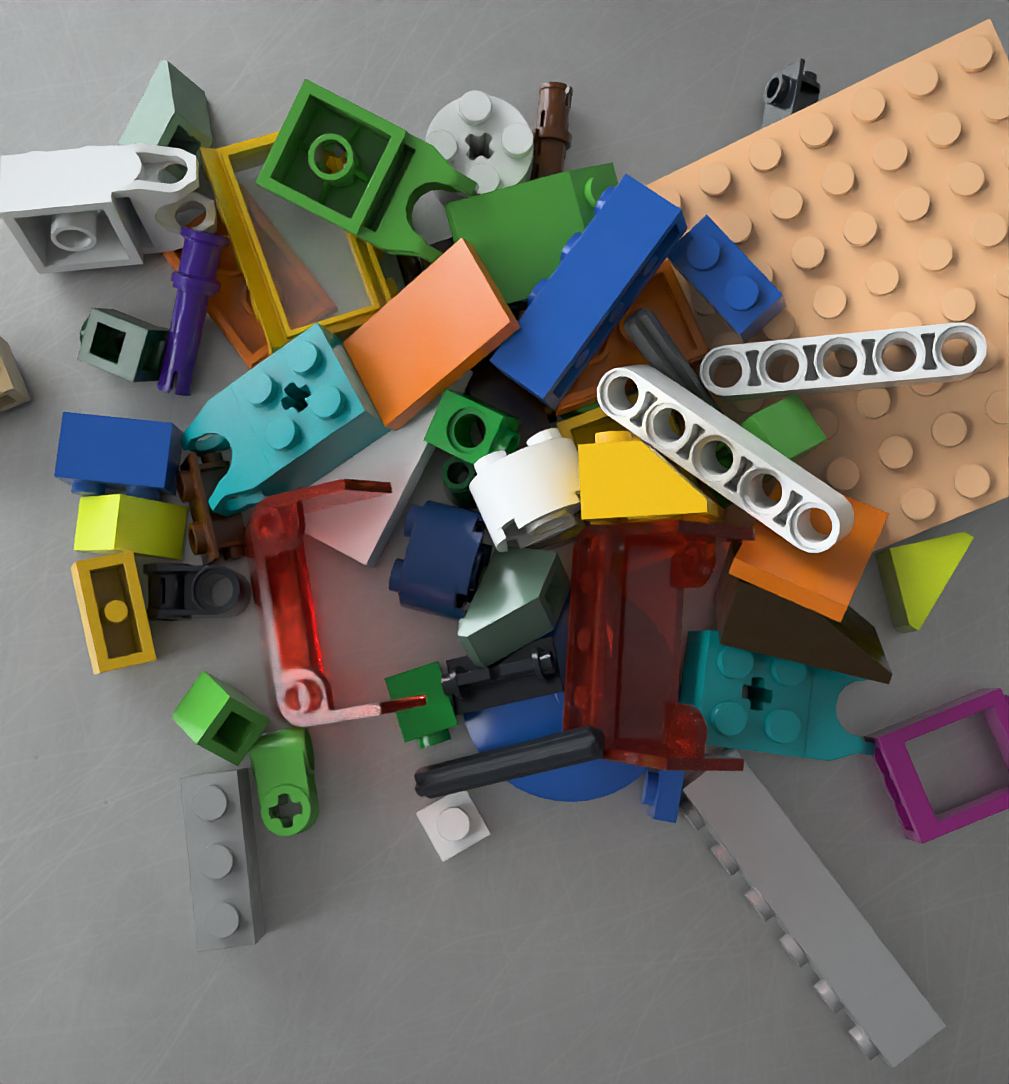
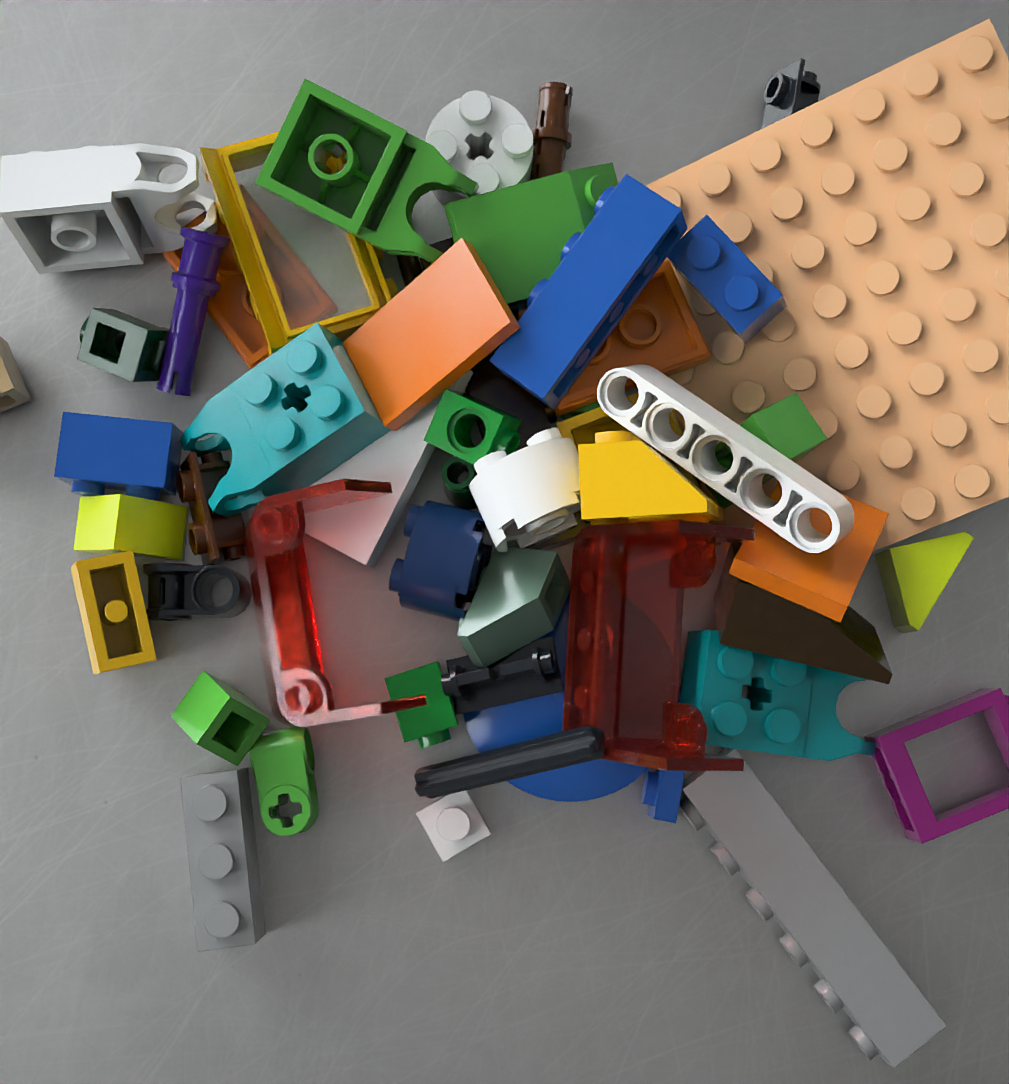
sand green slope [117,60,213,184] -> none
dark grey axle [623,308,724,444] -> none
white beam [700,322,987,401] -> none

